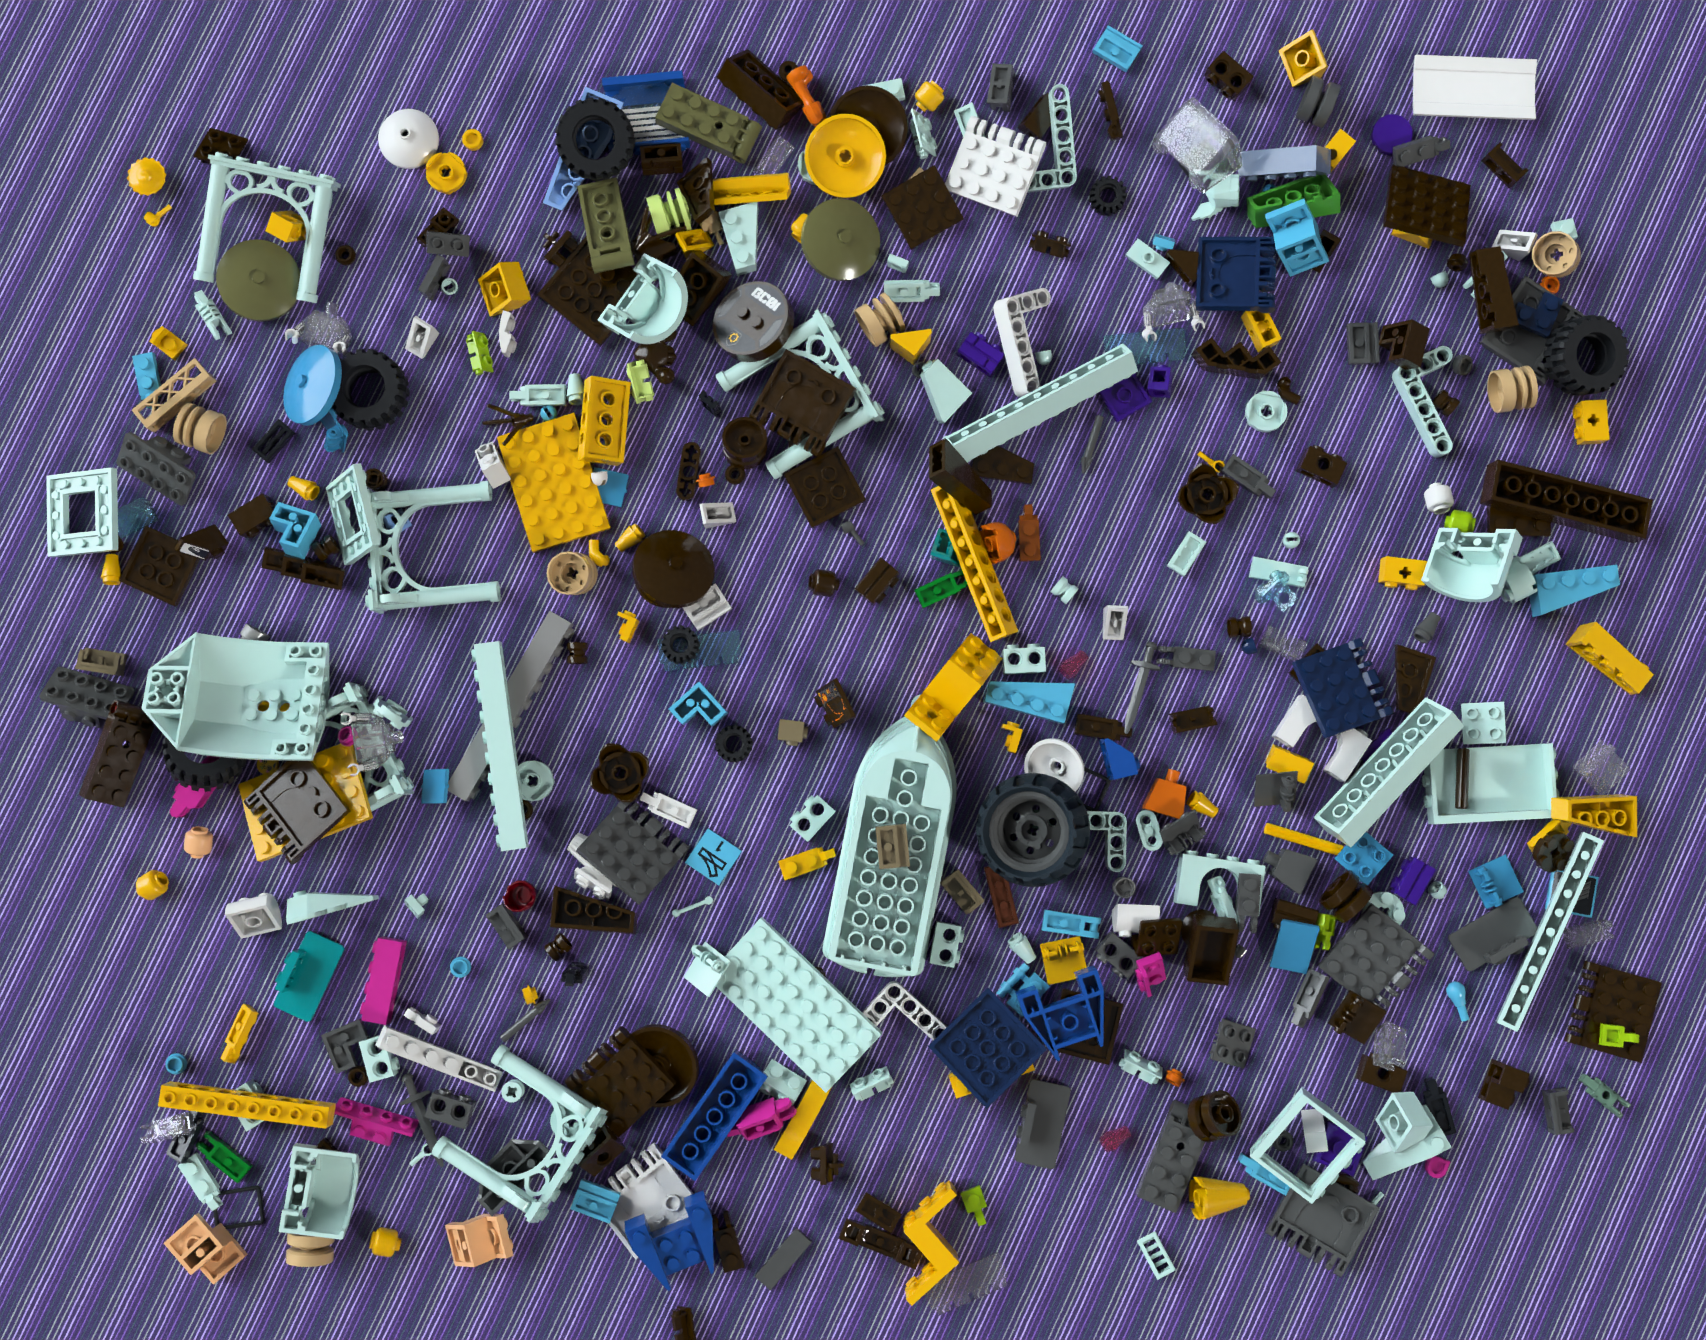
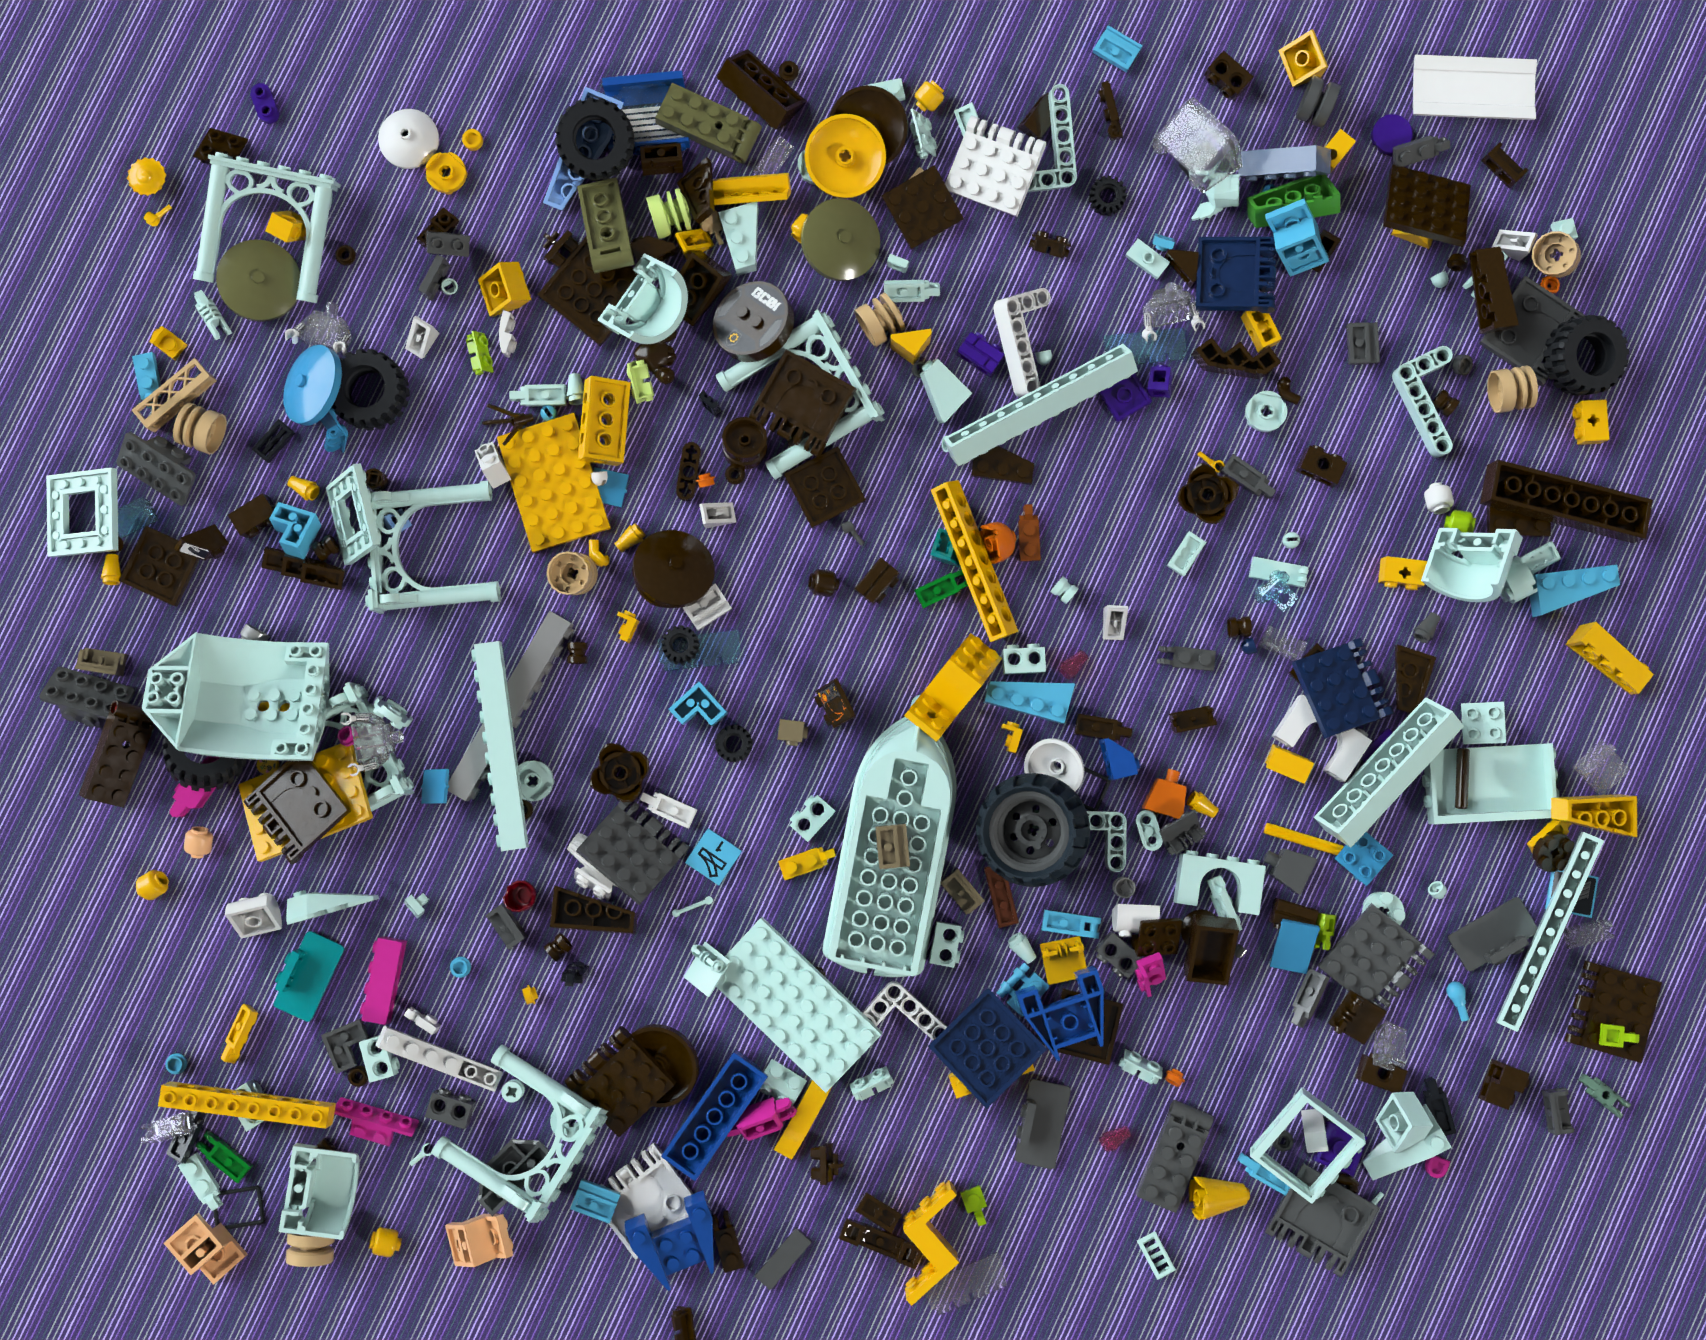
dark grey sword [400,1073,444,1167] -> none
dark grey piece [500,999,550,1042] -> none
dark brown brick [579,1125,626,1177] -> none
dark brown plant [632,207,687,252] -> none
orange piece [786,65,827,127] -> none
dark brown slope [929,438,992,515] -> none
dark grey hinge [987,63,1015,112] -> none
dark grey piece [1081,415,1104,474] -> none
dark grey sword [1124,641,1161,734] -> none
dark brown wheel [1188,1090,1242,1143] -> none
dark grey hinge [1209,1018,1256,1069] -> none
dark grey hinge [1236,873,1261,933] -> none
dark grey hinge [1254,771,1298,812] -> none
dark brown wheel [1319,870,1373,923] -> none
dark brown brick [1378,319,1430,370] -> none
dark purple brick [1390,857,1436,906] -> none
dark azure hinge [1468,854,1524,909] -> none
dark blue plate [1515,292,1564,338] -> none
none -> dark purple plate [250,83,279,124]

